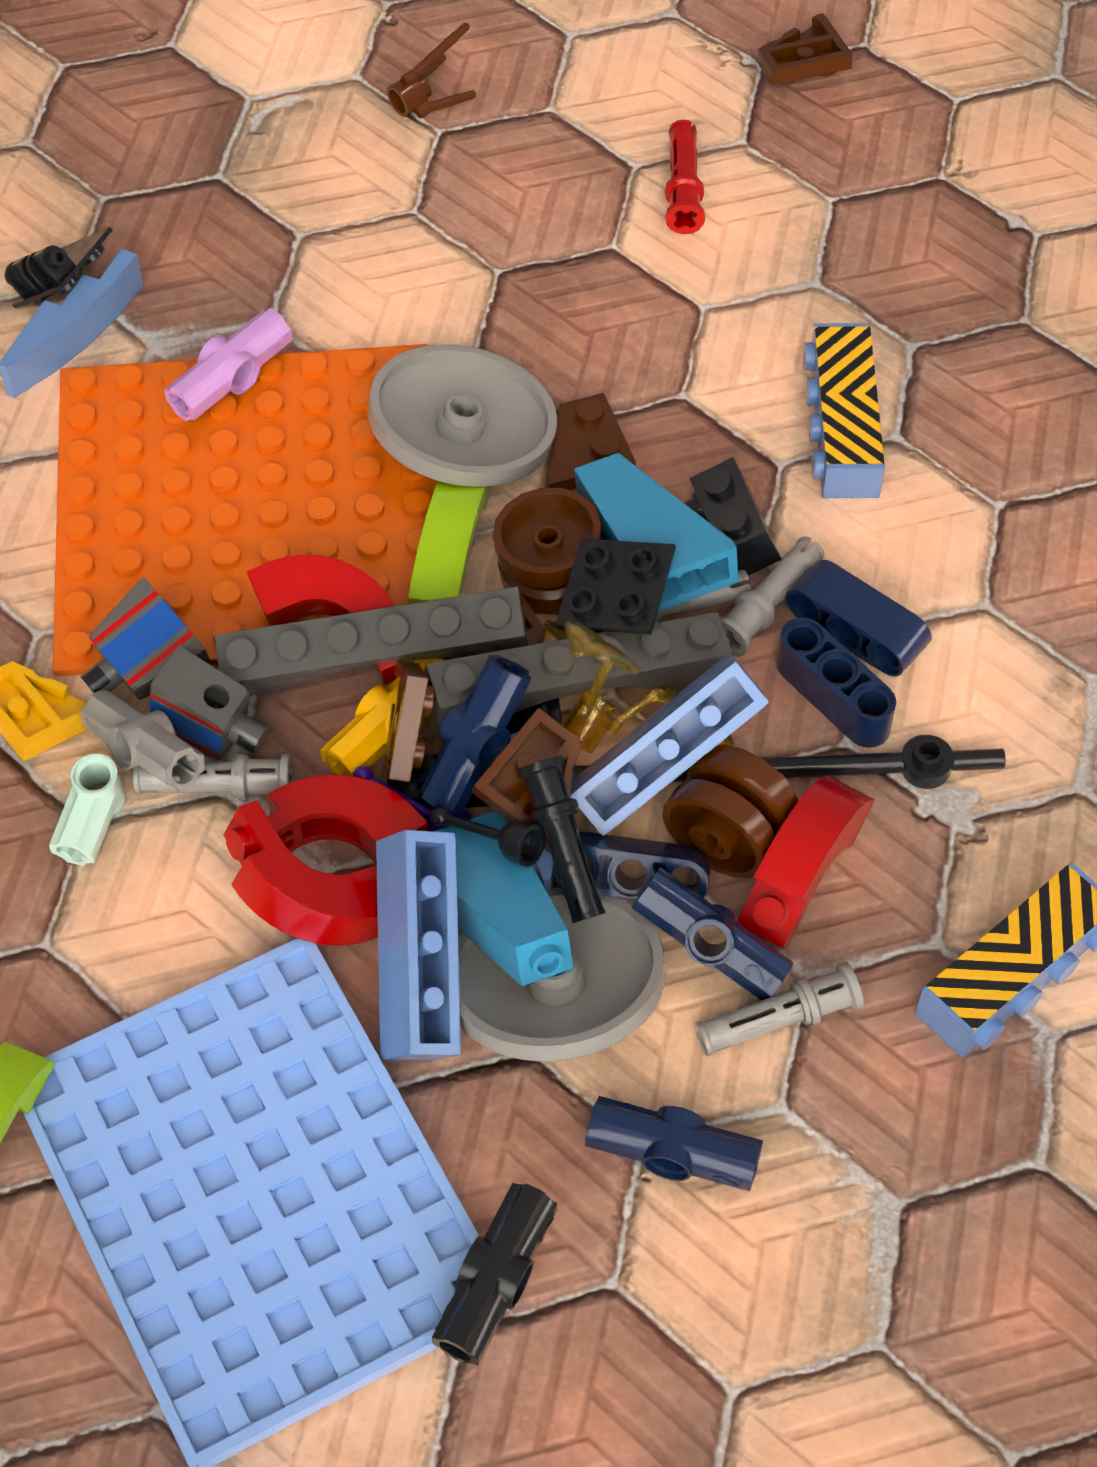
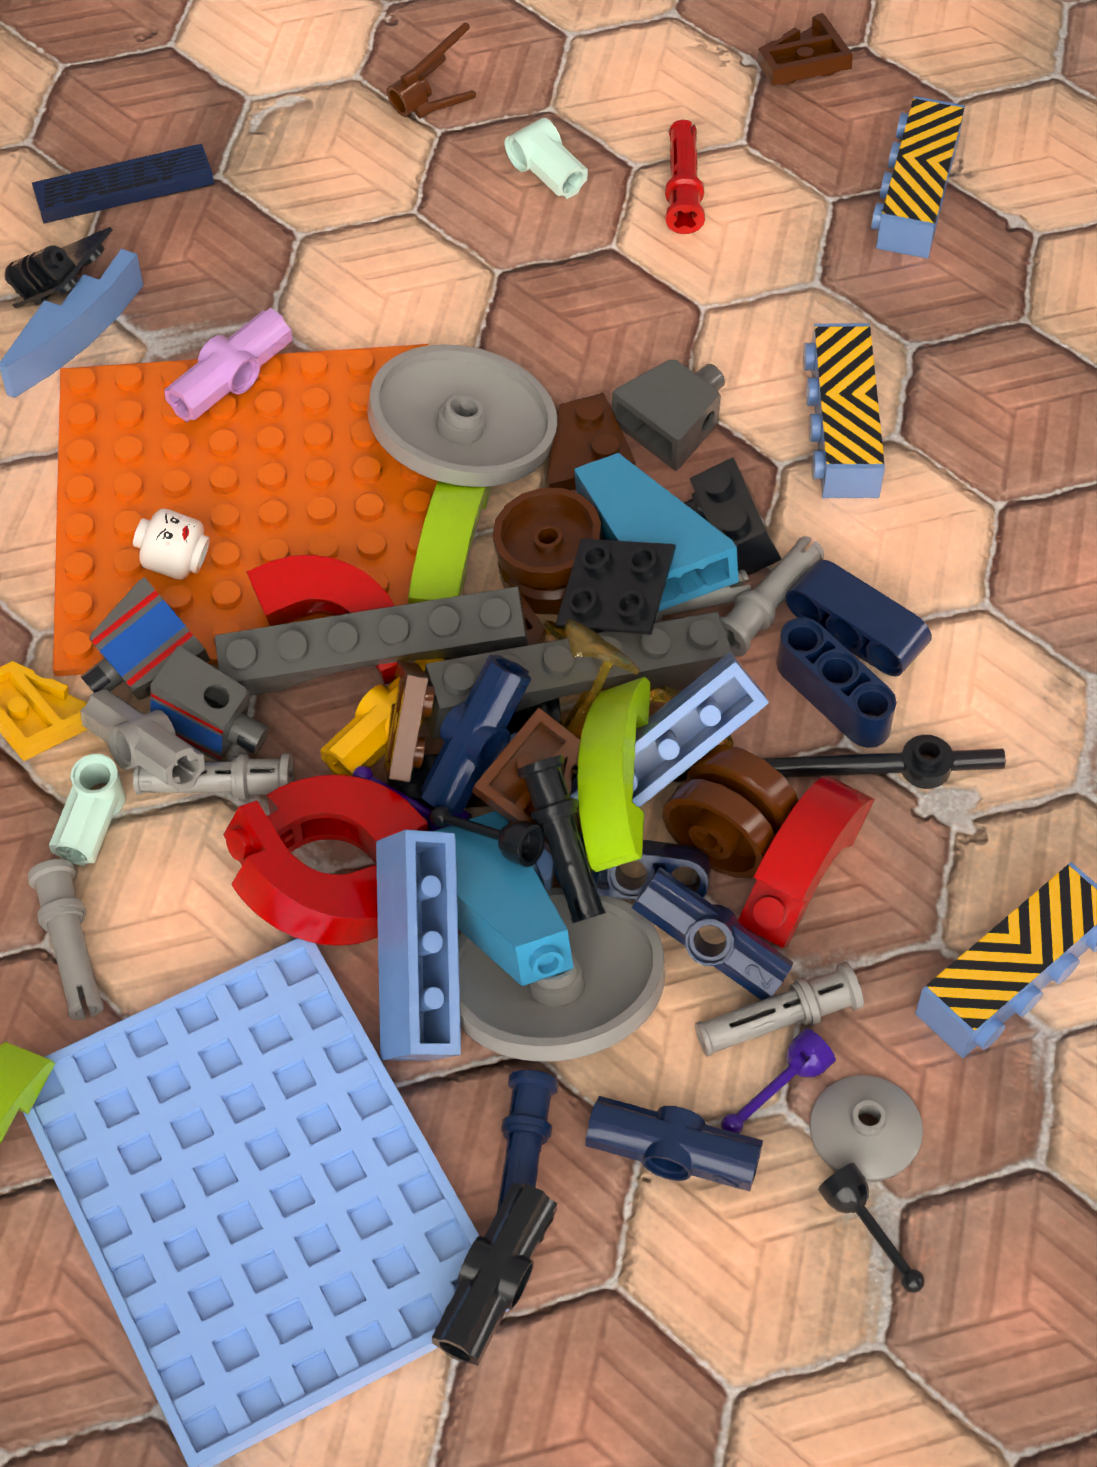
none -> light grey pin [27,859,104,1020]
none -> dark blue tile [32,143,214,224]
none -> white head [133,508,210,580]
none -> dark blue pin [497,1070,558,1211]
none -> light aqua piece [504,118,588,199]
none -> lime slope [577,677,650,872]
none -> dark grey torso [612,360,725,471]
none -> dark purple hinge [721,1028,836,1134]
none -> light grey dish [810,1075,923,1182]
none -> black hinge [818,1163,925,1293]
none -> brick [871,96,965,259]

